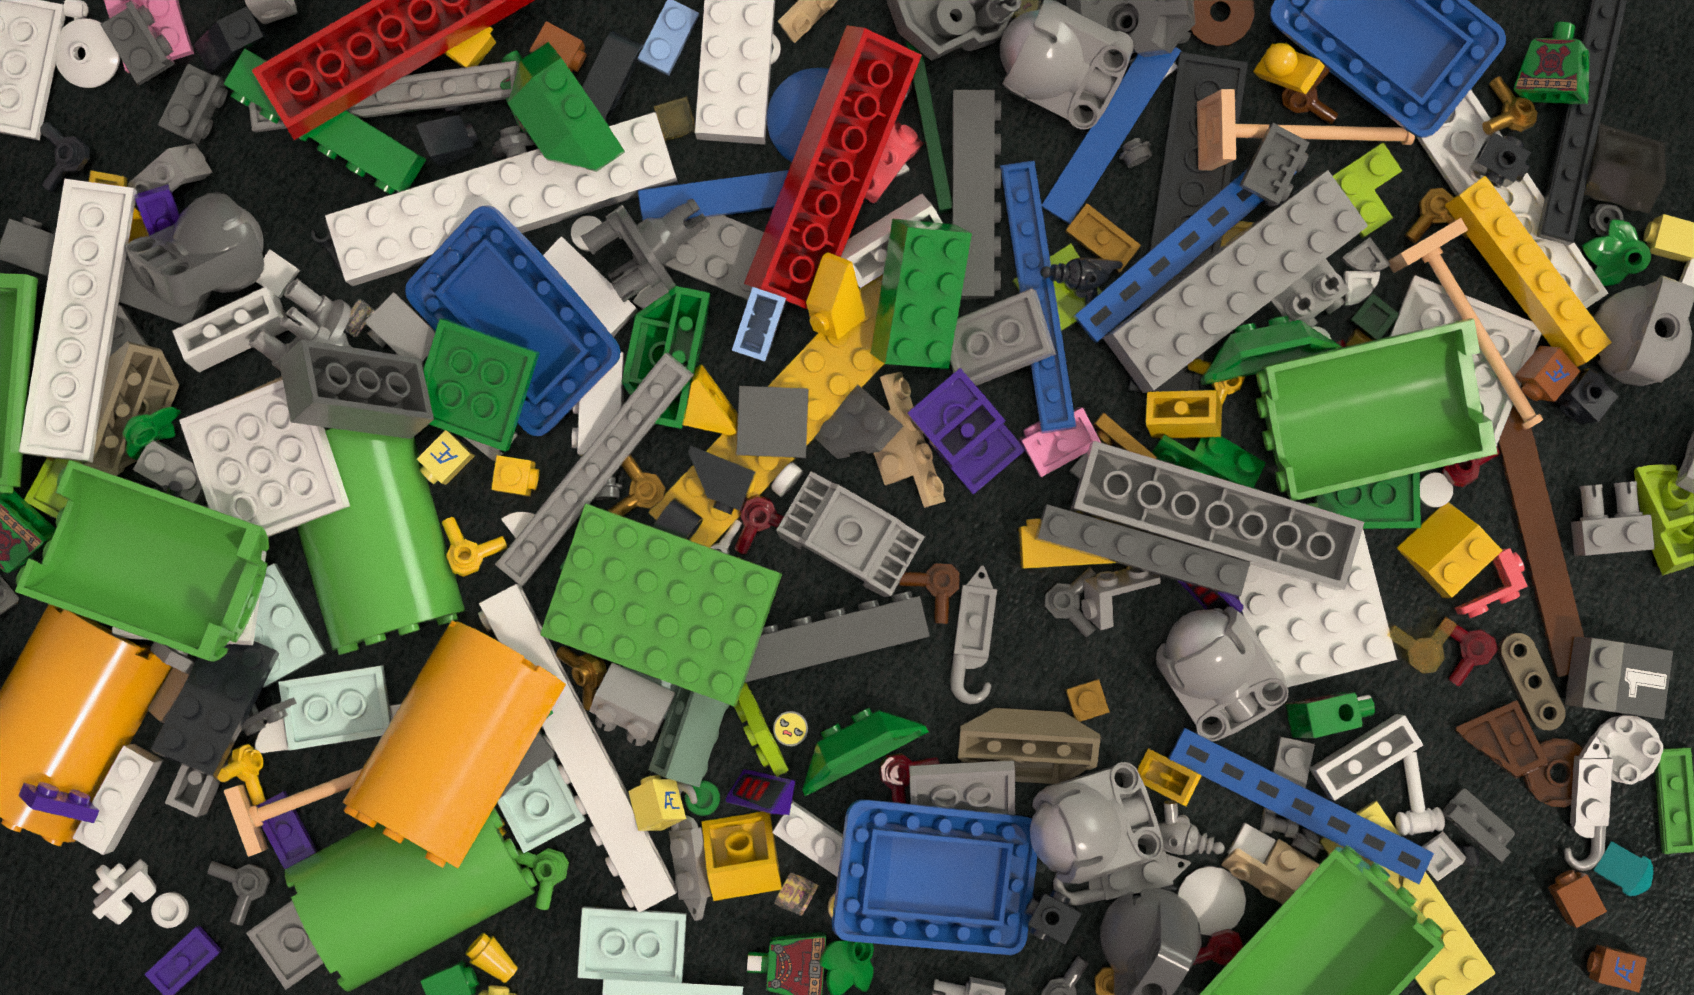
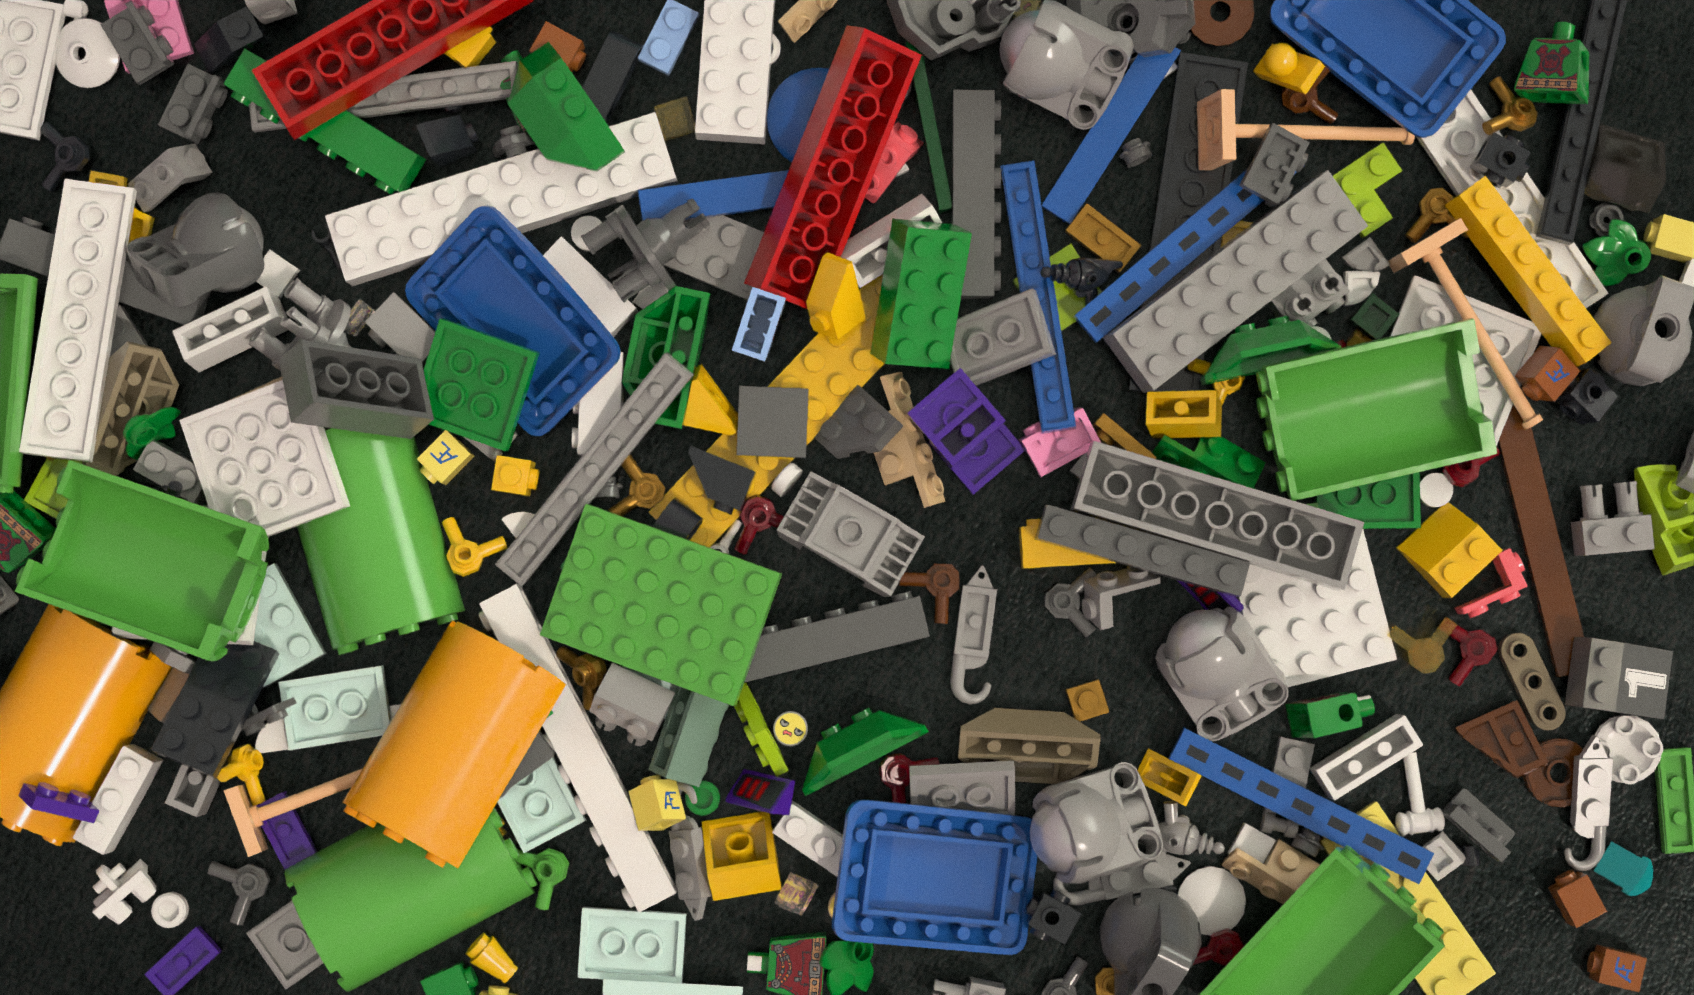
dark purple plate [135,184,180,236] -> none

